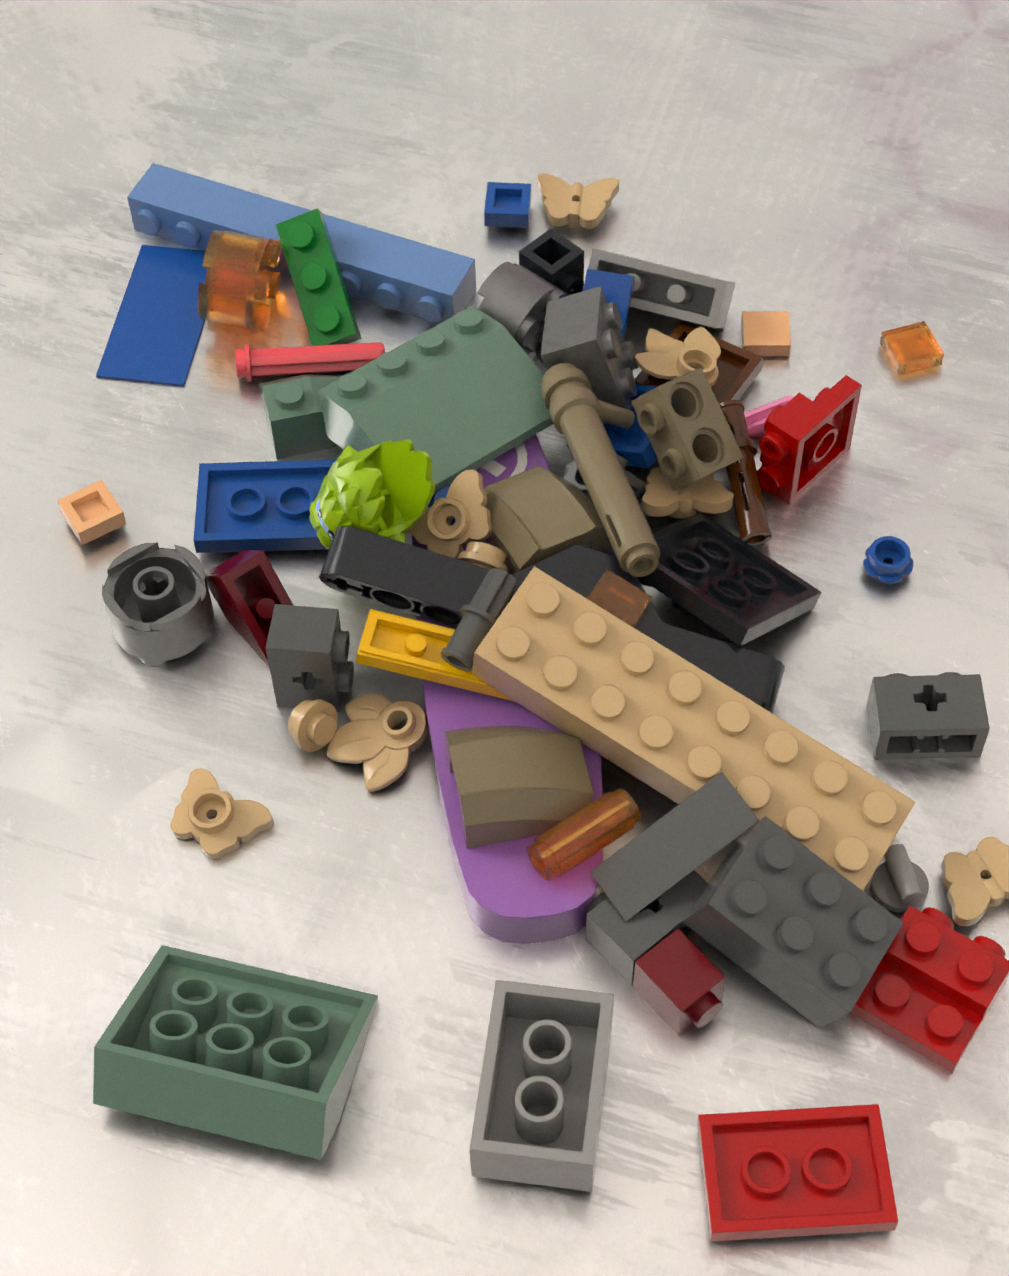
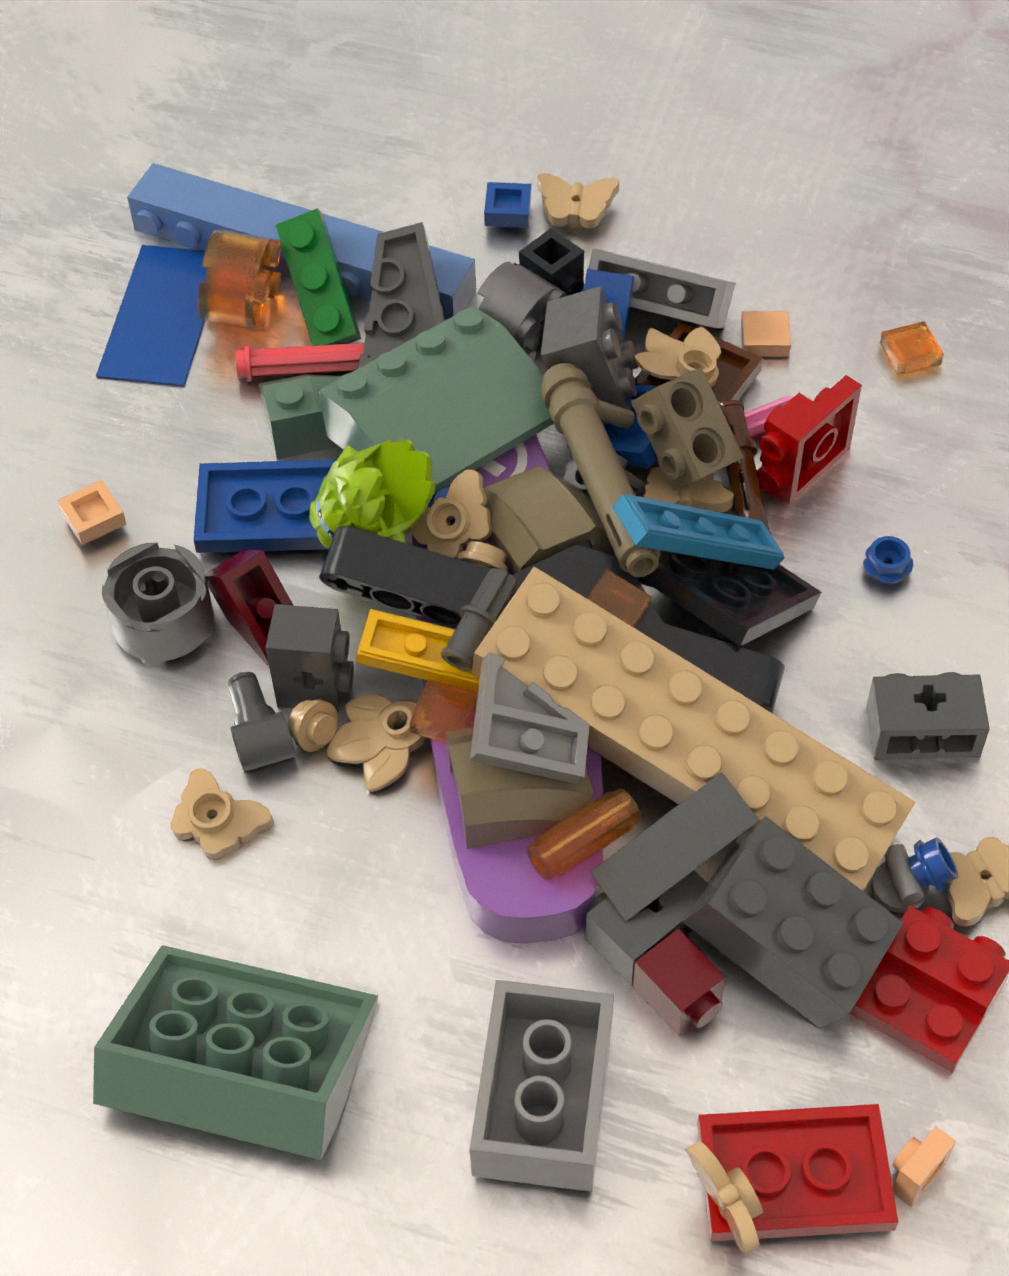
none -> dark grey pin [228,672,296,772]
none -> dark grey wing [358,222,445,368]
none -> clear orange tile [409,679,478,742]
none -> light grey wing [470,652,590,784]
none -> dark azure tile [612,494,785,570]
none -> tan animal [685,1141,763,1254]
none -> light nougat plate [892,1126,956,1207]
none -> blue plate [908,837,958,892]

